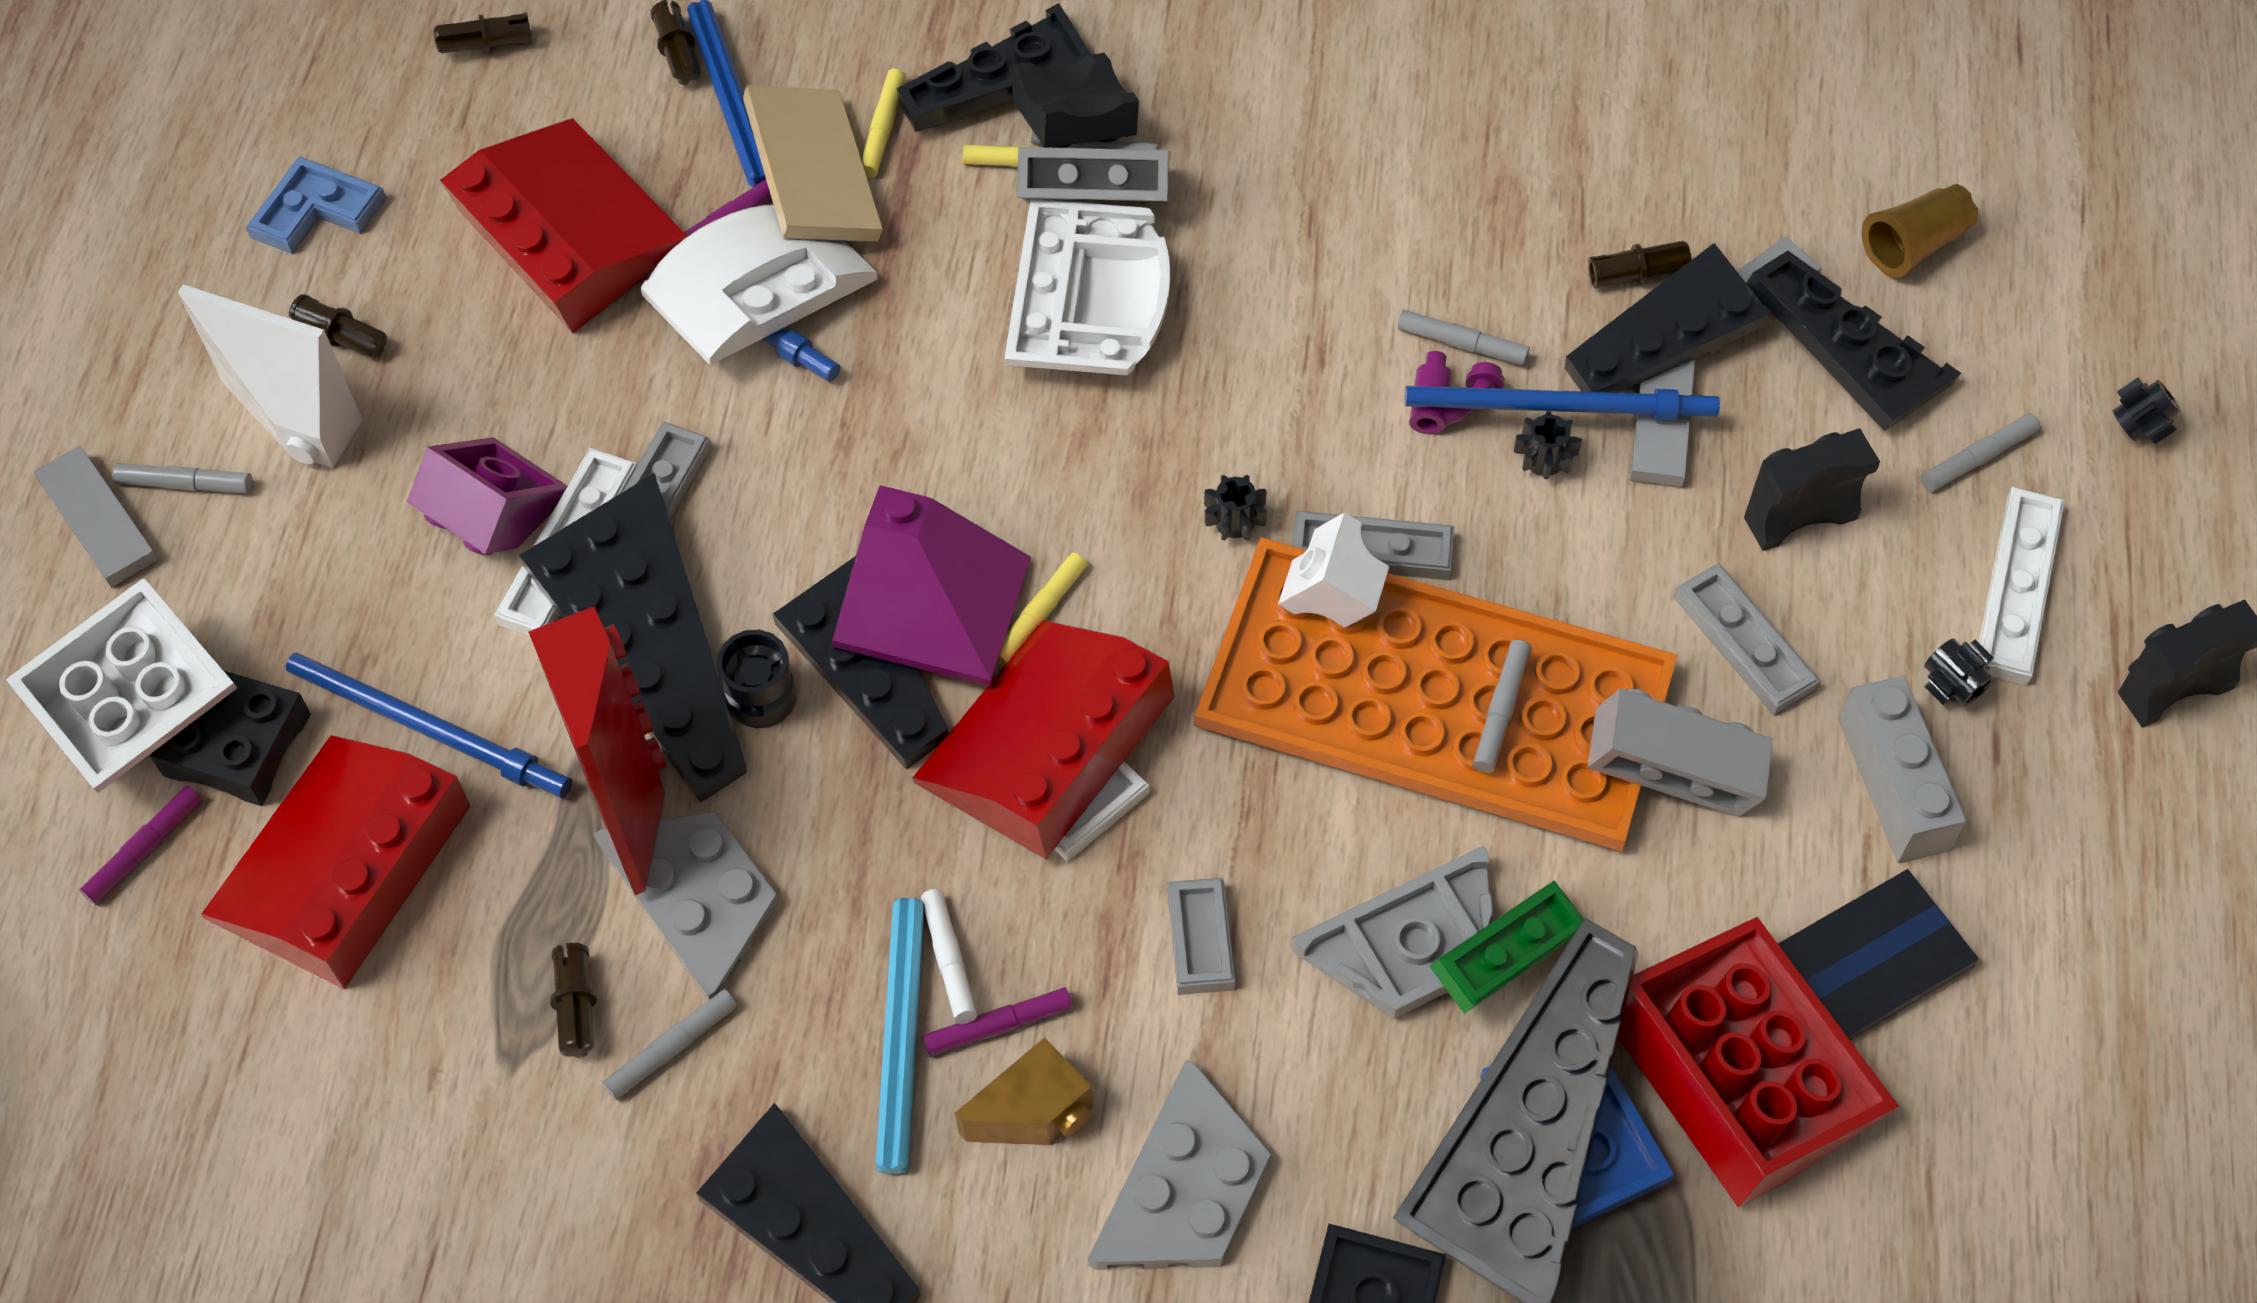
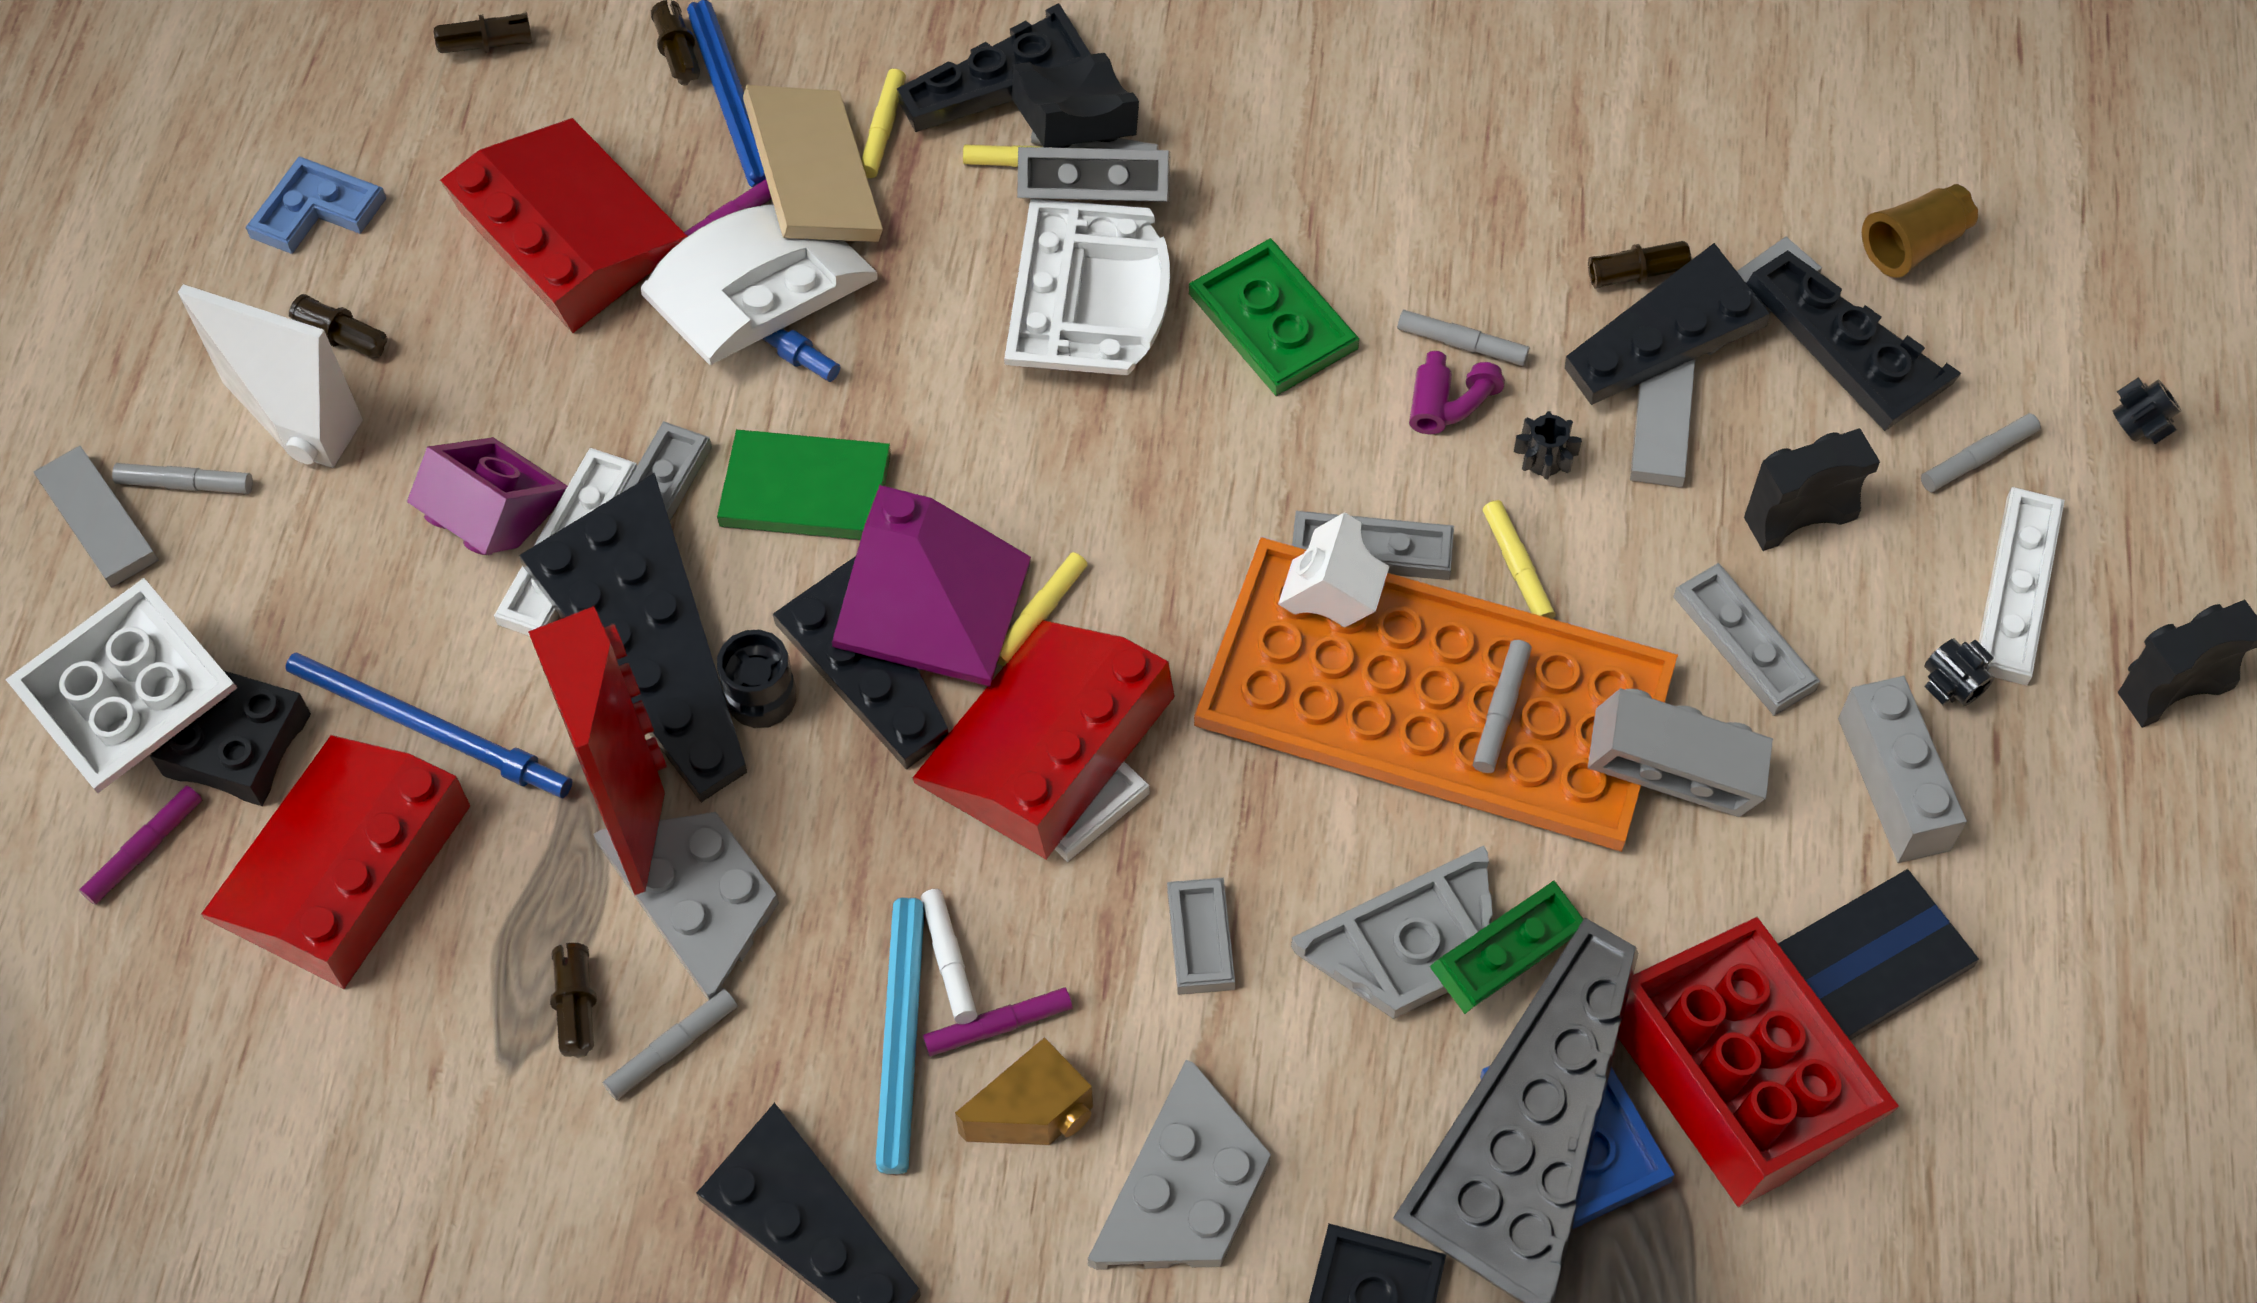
black gear [1204,475,1267,541] -> none
blue bar [1404,386,1720,421] -> none
none -> green tile [717,429,891,540]
none -> green tile [1189,238,1359,396]
none -> light yellow piece [1482,500,1556,619]

